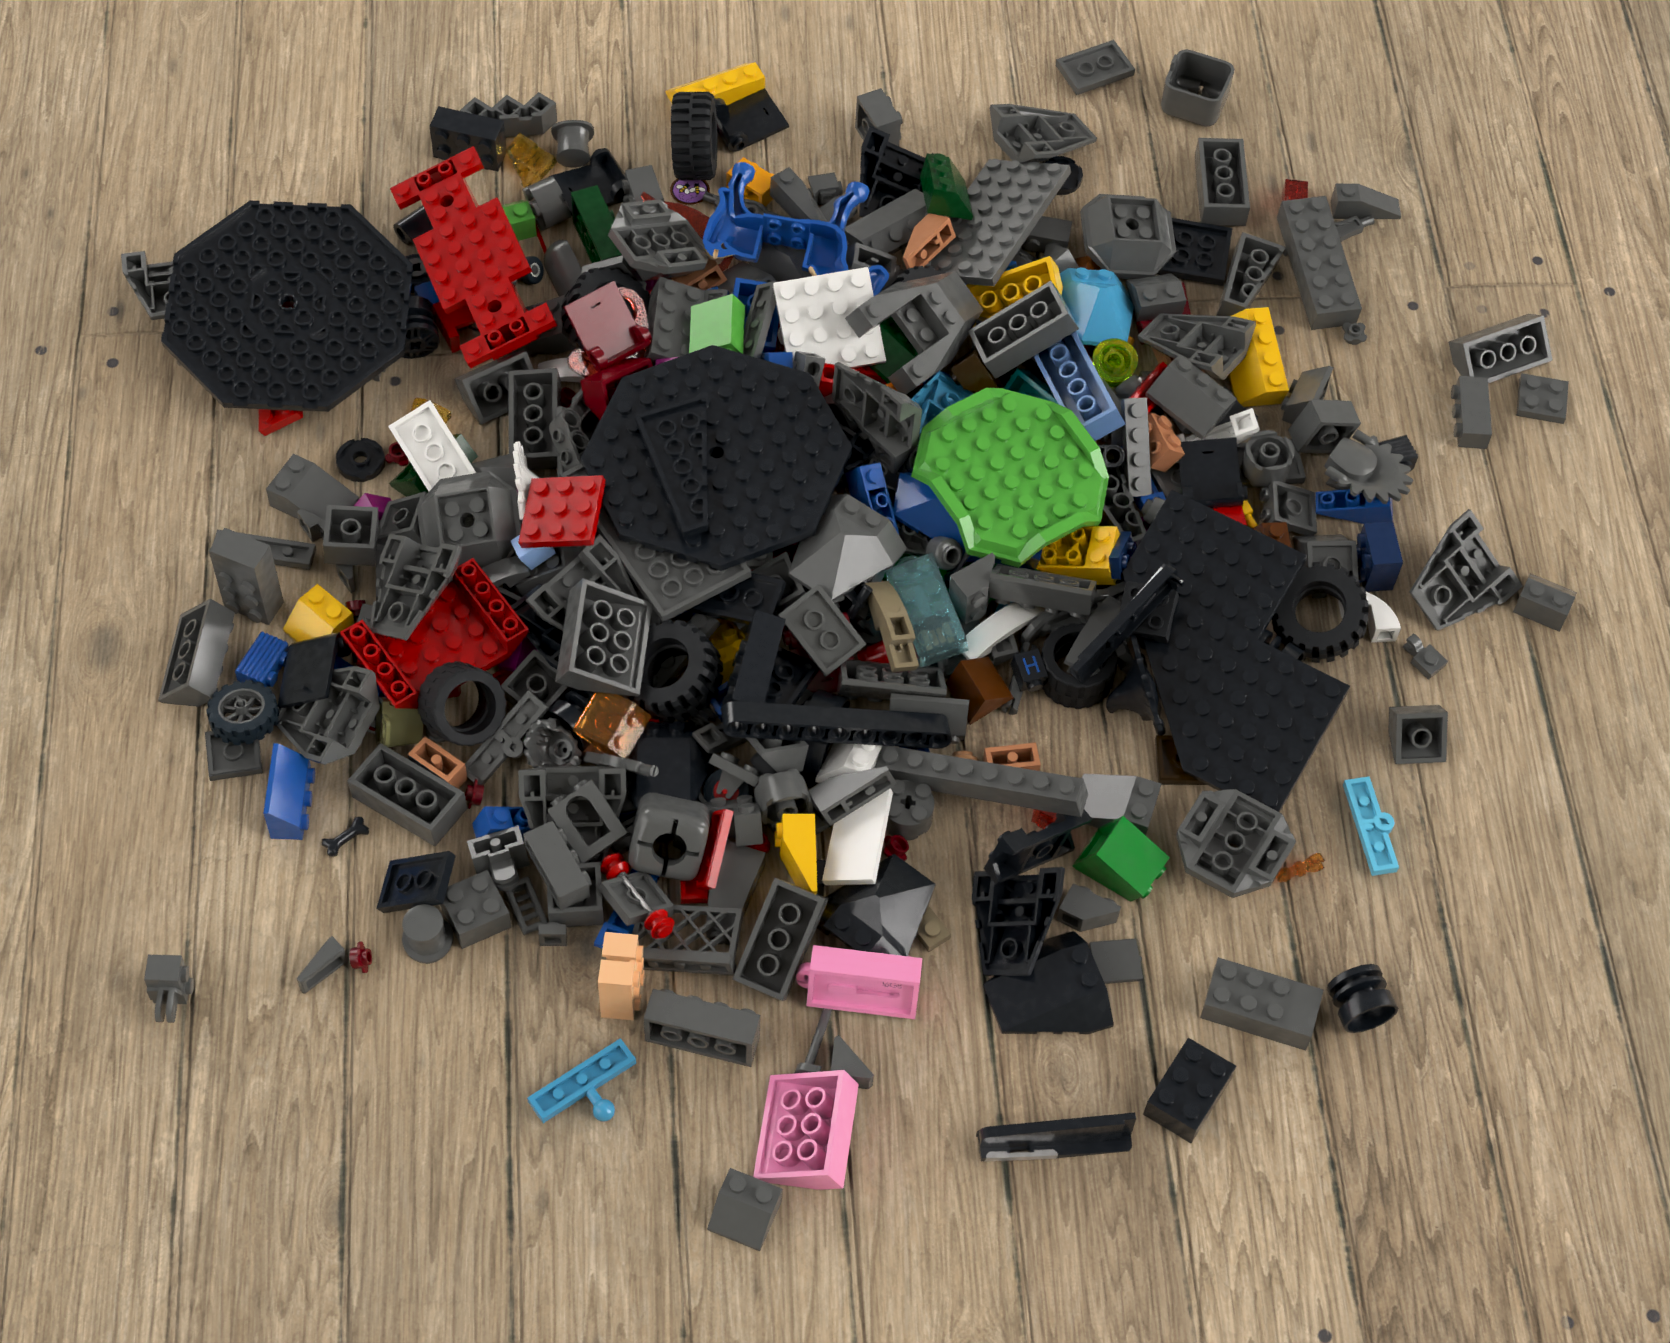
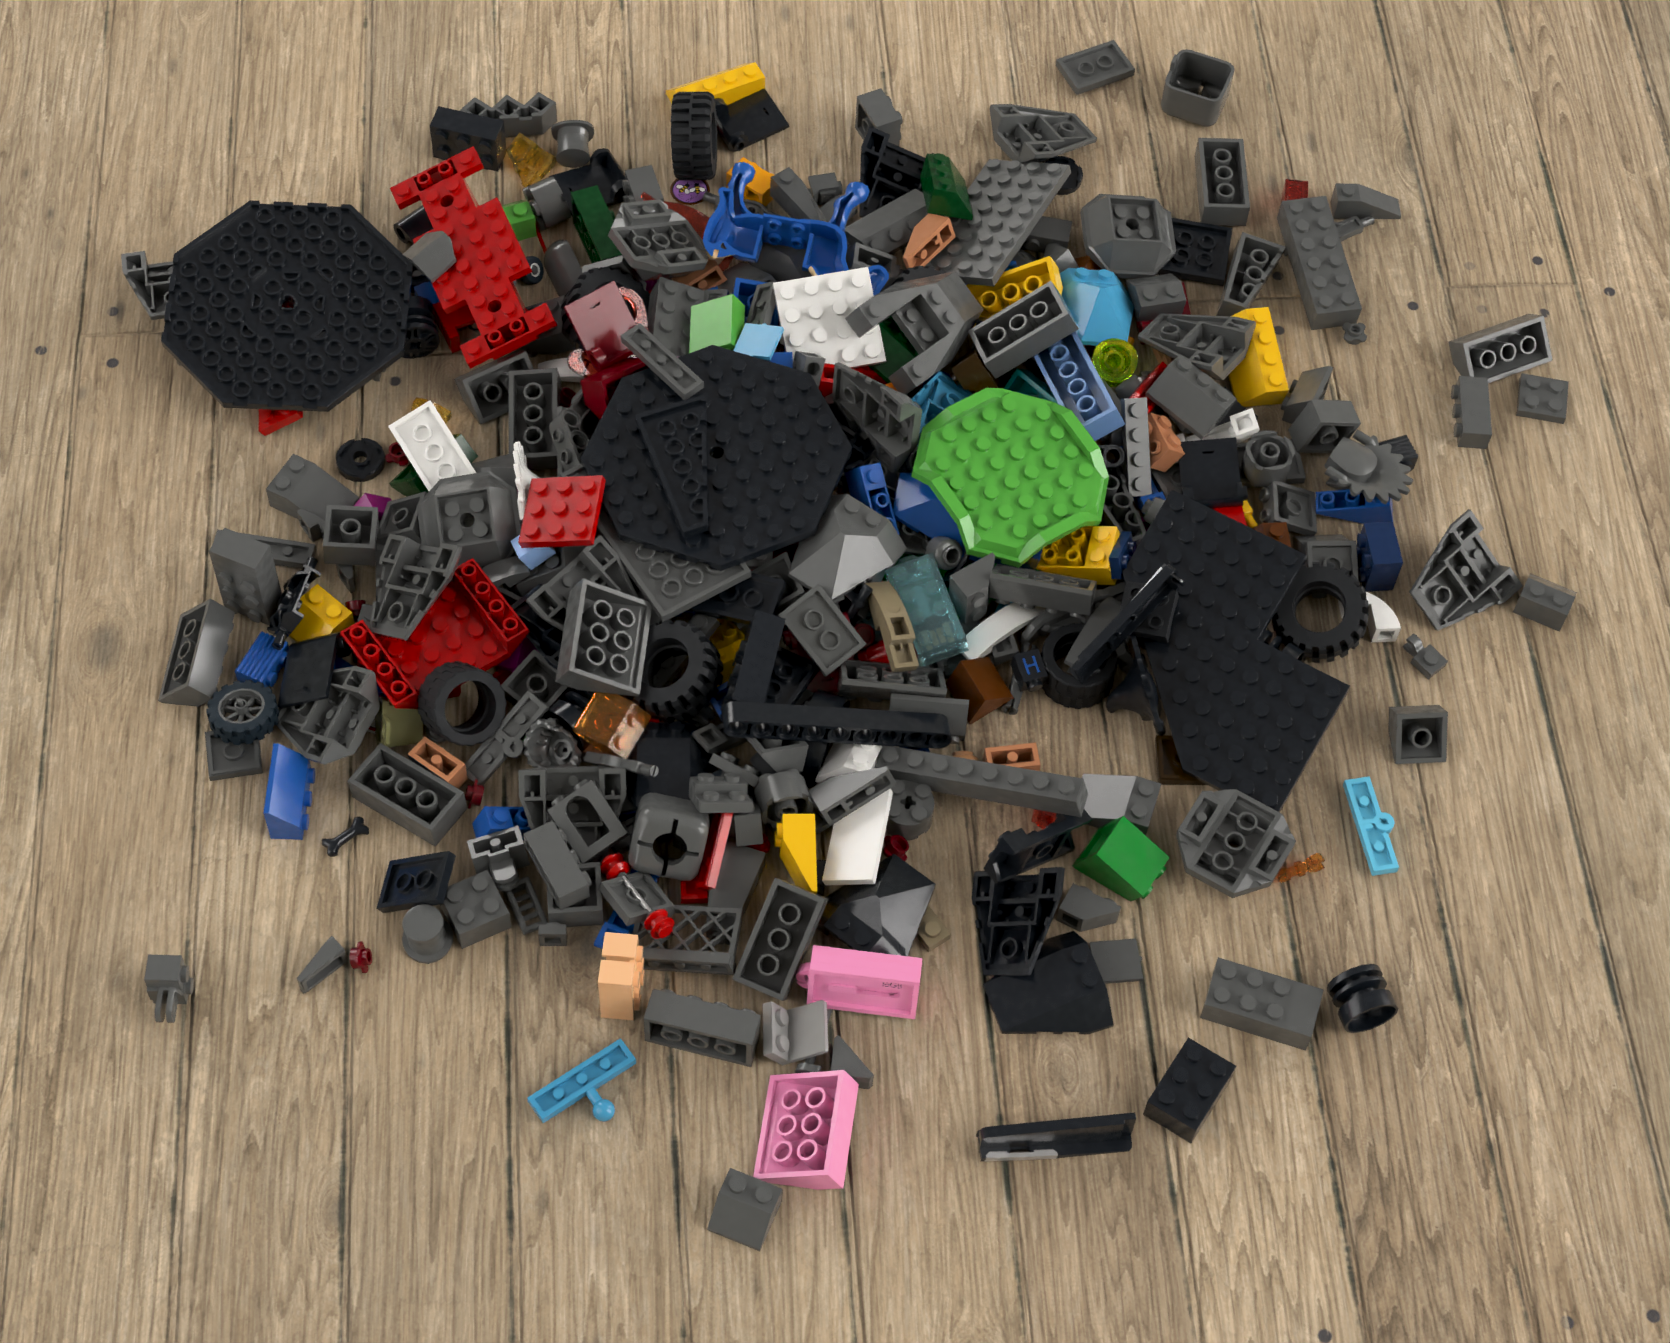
none -> black plate [267,557,321,650]
none -> dark grey slope [403,231,457,283]
none -> dark grey plate [621,323,704,400]
none -> dark grey plate [688,773,753,813]
none -> piece [733,323,784,361]
none -> light grey bracket [763,1000,828,1066]
none -> dark red plate [853,623,875,649]

